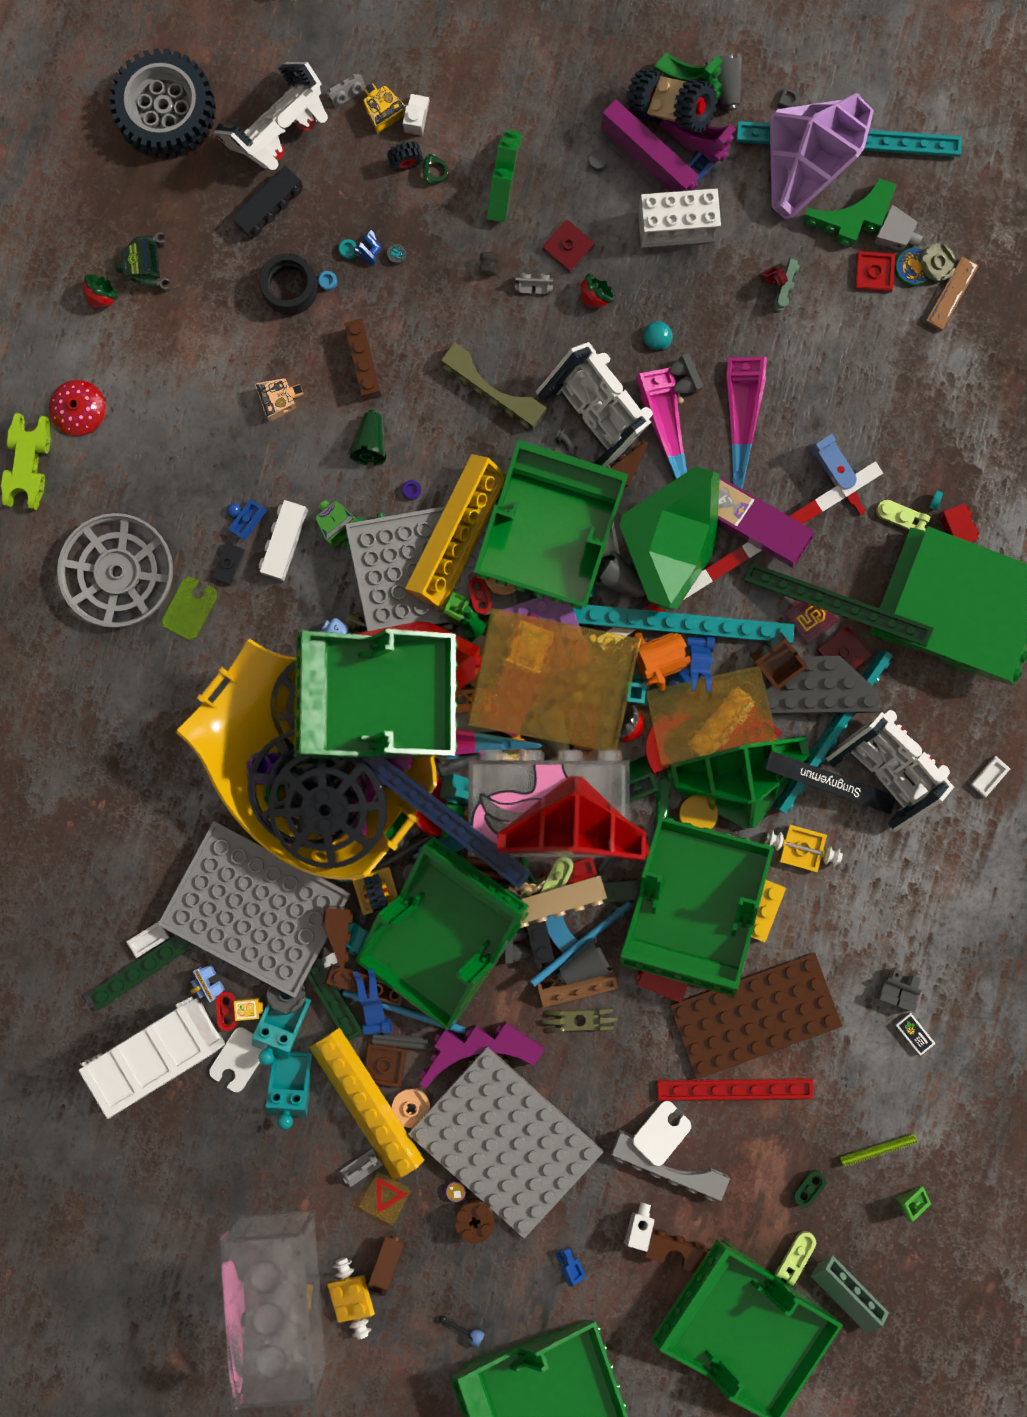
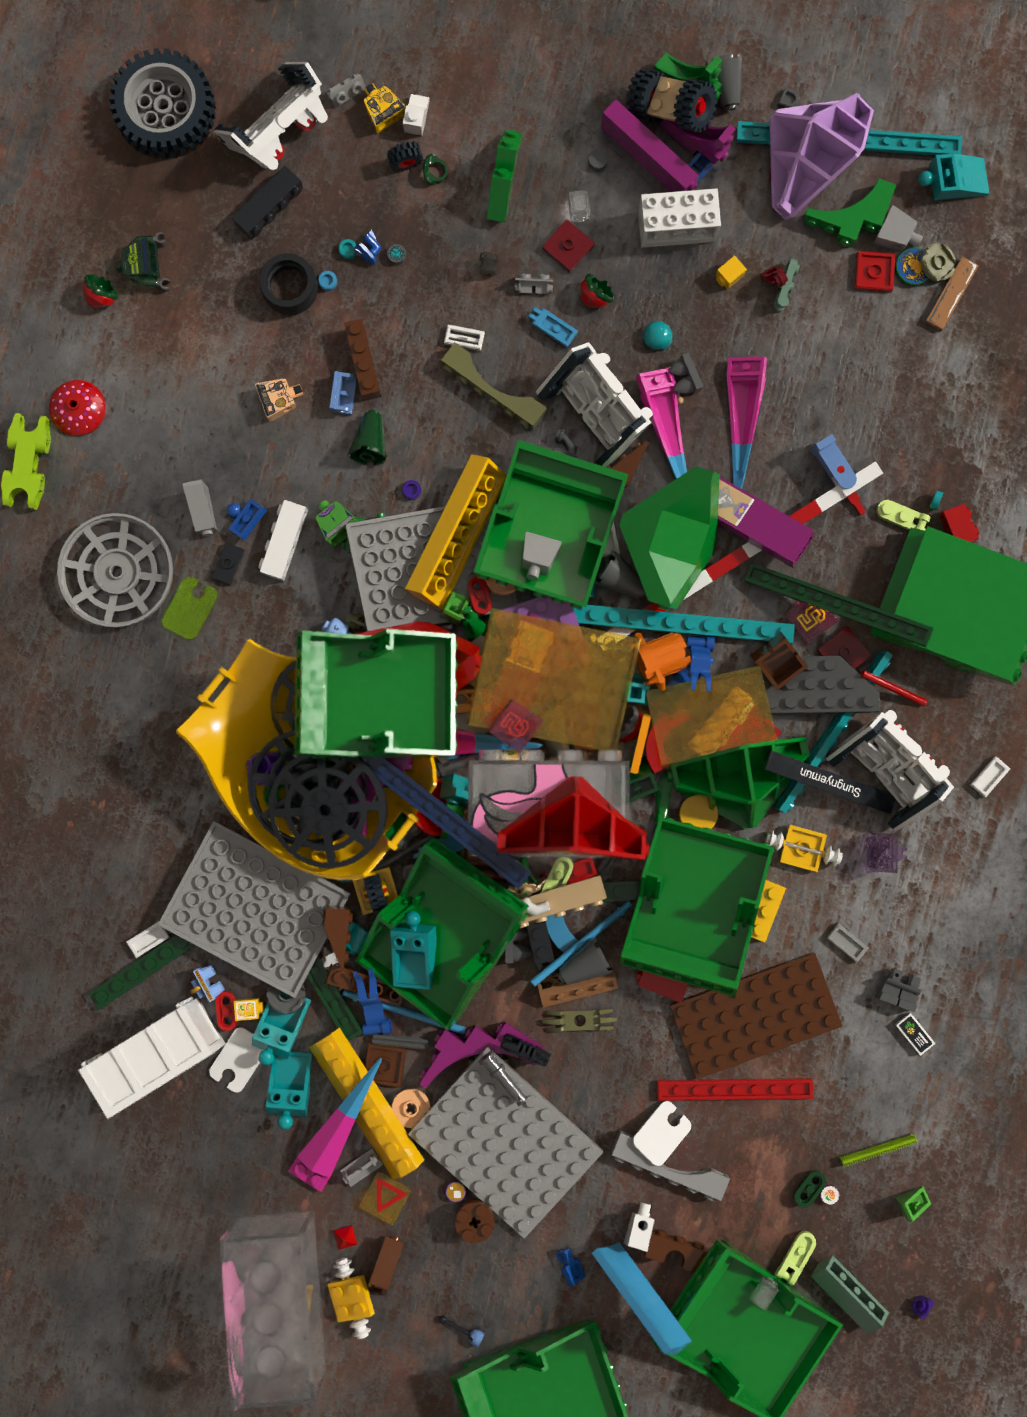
none -> light grey slope [182,479,217,537]
none -> dark pink plate [288,1057,382,1192]
none -> medium blue hinge [330,371,357,415]
none -> red slope [333,1225,357,1250]
none -> teal slope [390,911,437,990]
none -> white tile [444,325,485,351]
none -> dark grey pin [479,1051,528,1106]
none -> clear pink tile [488,699,543,753]
none -> black hinge [500,1034,551,1067]
none -> light grey torso [521,532,562,581]
none -> white arm [522,898,550,916]
none -> dark azure hinge [527,307,578,348]
none -> clear brick [568,190,590,222]
none -> dark azure arch [592,1242,692,1354]
none -> light orange tile [630,714,651,774]
none -> yellow brick [715,255,747,290]
none -> clear brick [750,1277,779,1310]
none -> tile [819,1184,840,1205]
none -> light grey tile [826,923,869,963]
none -> red bar [860,670,927,706]
none -> clear purple plate [867,833,907,873]
none -> dark purple plate [912,1296,935,1319]
none -> teal slope [918,153,989,200]

